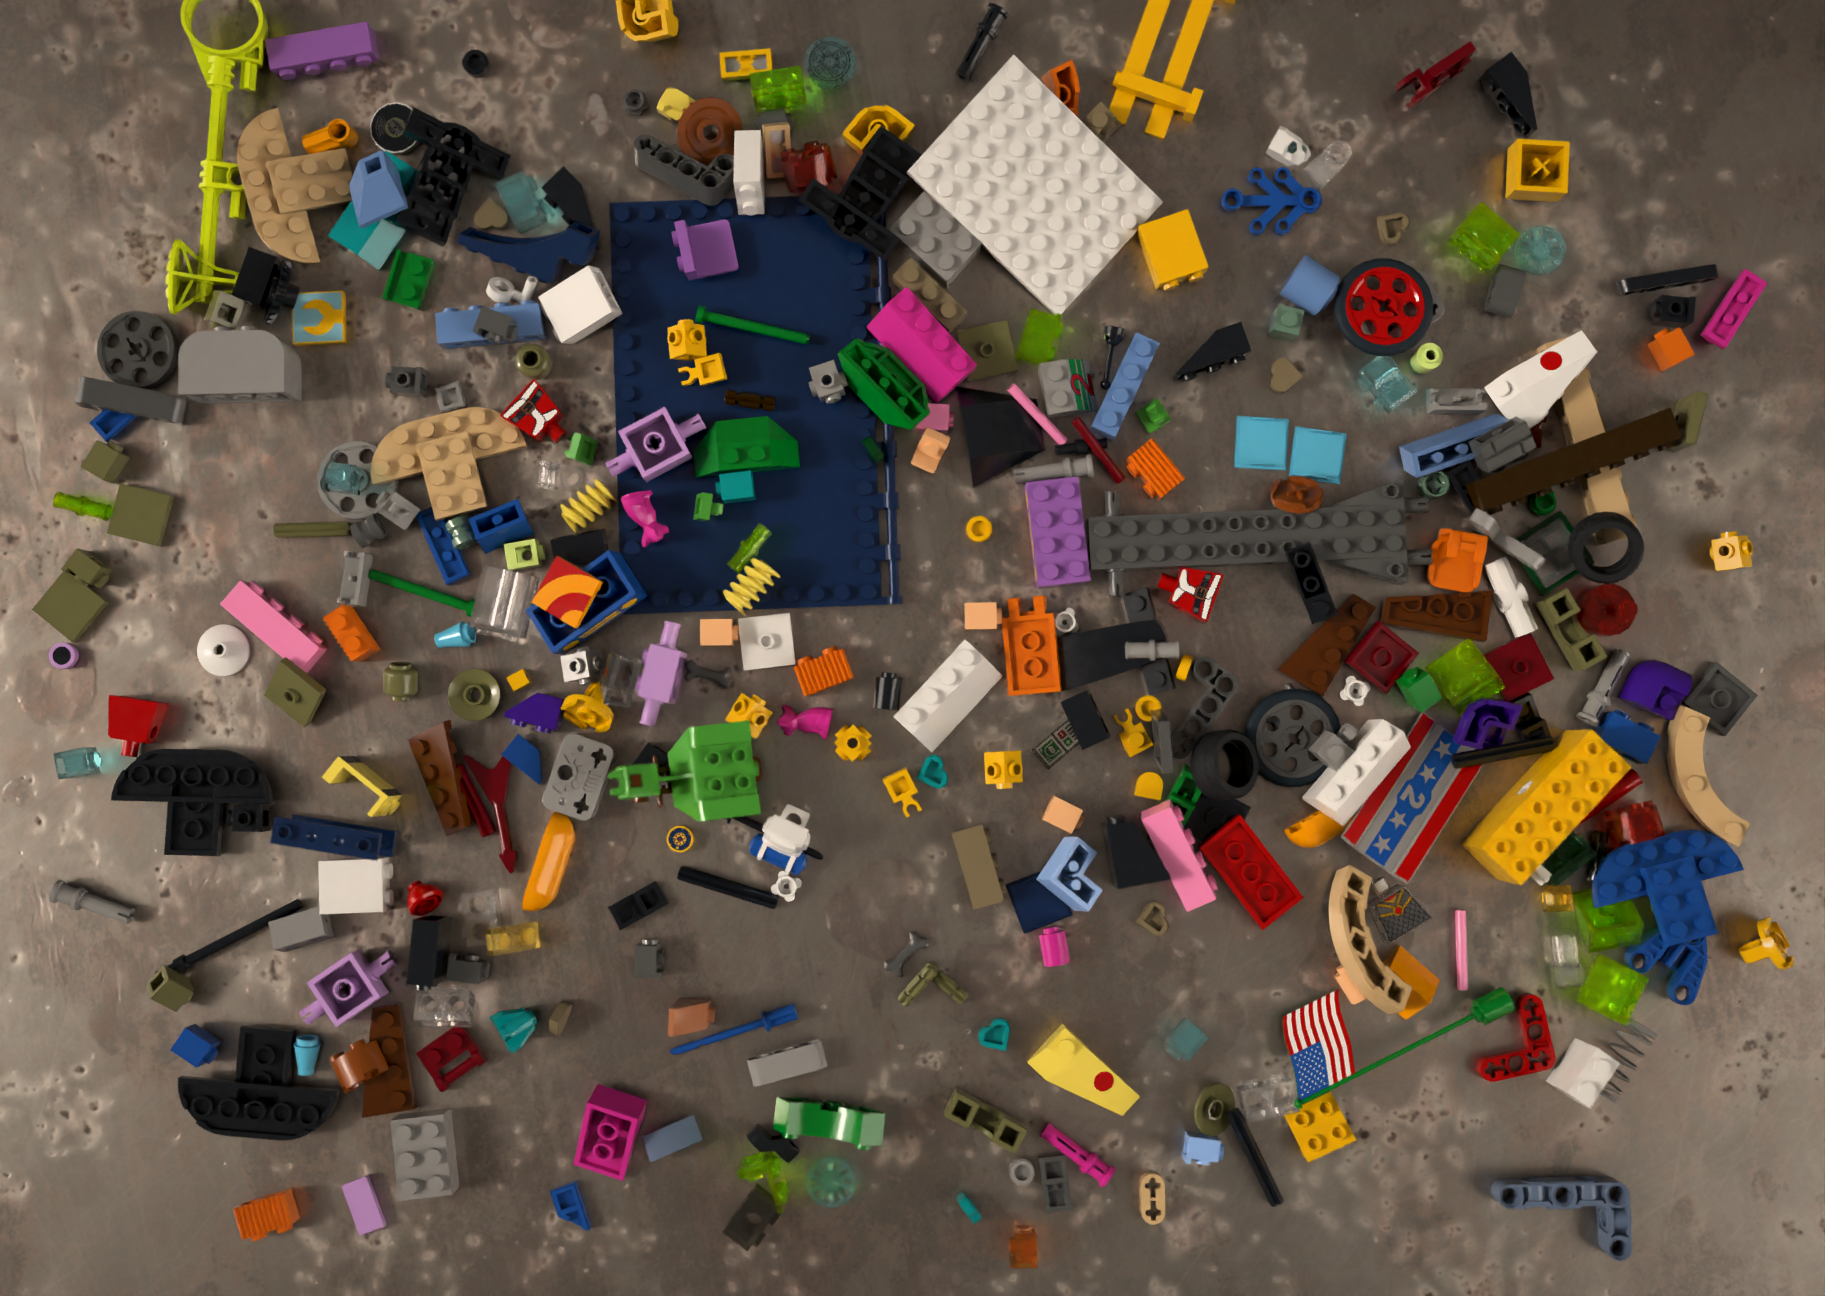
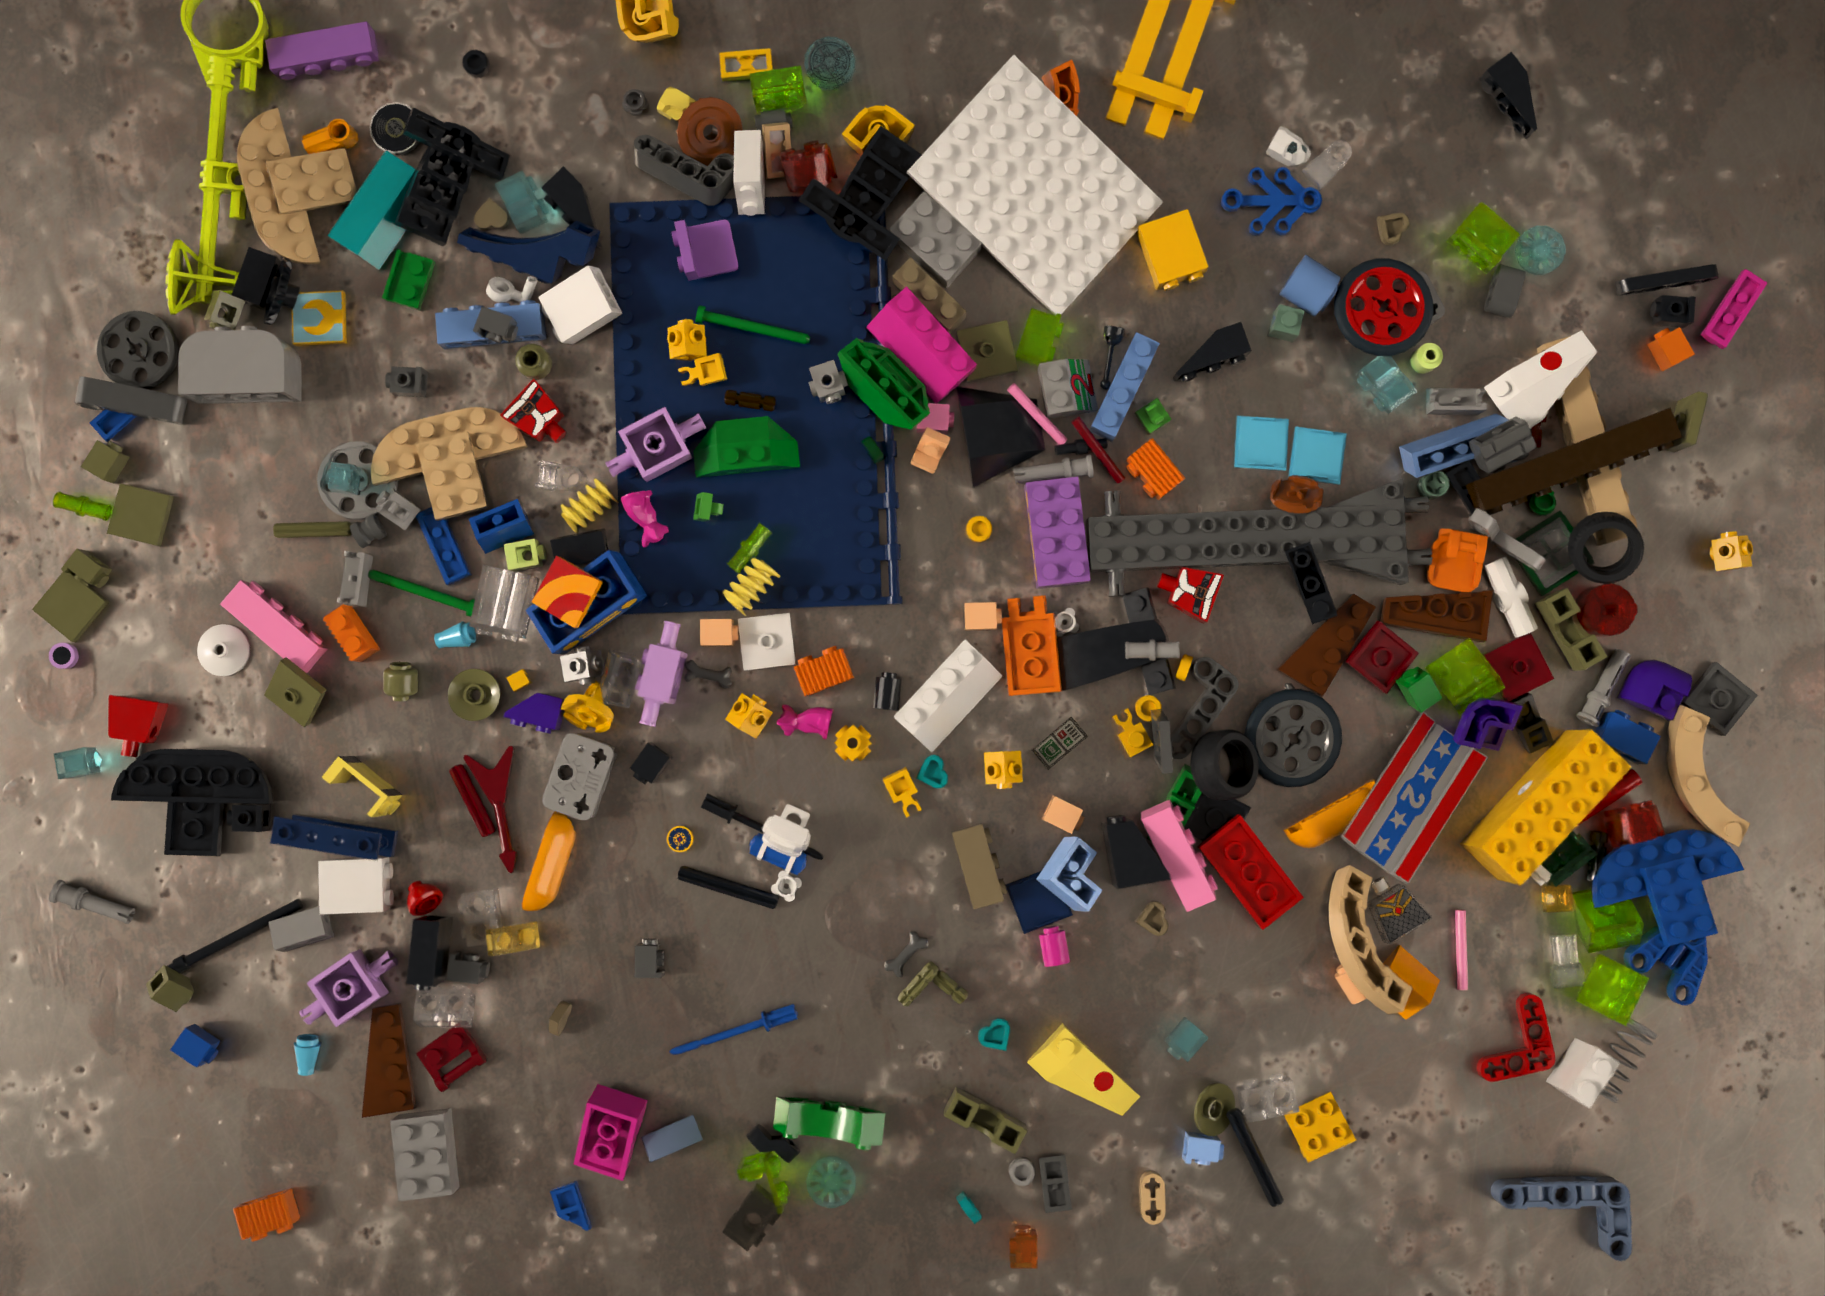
black plate [178,1026,340,1141] -> none
dark orange cylinder [329,1039,389,1094] -> none
lavender tile [341,1174,387,1236] -> none
medium blue slope [349,150,408,229] -> none
reddish brown wing [408,720,472,836] -> none
light grey tile [434,381,468,414] -> none
sand green wheel [445,515,478,550] -> none
teal brick [490,1007,537,1053] -> none
blue tile [501,734,542,785] -> none
bright green tile [564,432,598,466] -> none
black slope [607,881,668,931] -> none
bright green piece [608,721,762,822] -> none
nougat slope [668,998,715,1036] -> none
teal brick [715,471,756,504] -> none
light grey beam [747,1039,828,1086] -> none
black pin [955,3,1009,82] -> none
dark pink pin [1039,1122,1116,1187] -> none
black hinge [1060,689,1111,750] -> none
dark tan brick [1082,102,1121,143] -> none
yellow tile [1134,772,1163,800] -> none
dark tan tile [1270,358,1303,393] -> none
flag [1282,987,1515,1109] -> none
white slope [1302,719,1411,826] -> none
light grey brick [1308,723,1359,771] -> none
white plate [1340,676,1370,706] -> none
dark red plate [1395,41,1477,109] -> none
black axle [1451,736,1555,769] -> none
yellow brick [1505,139,1570,202] -> none
yellow tile [1738,916,1794,970] -> none

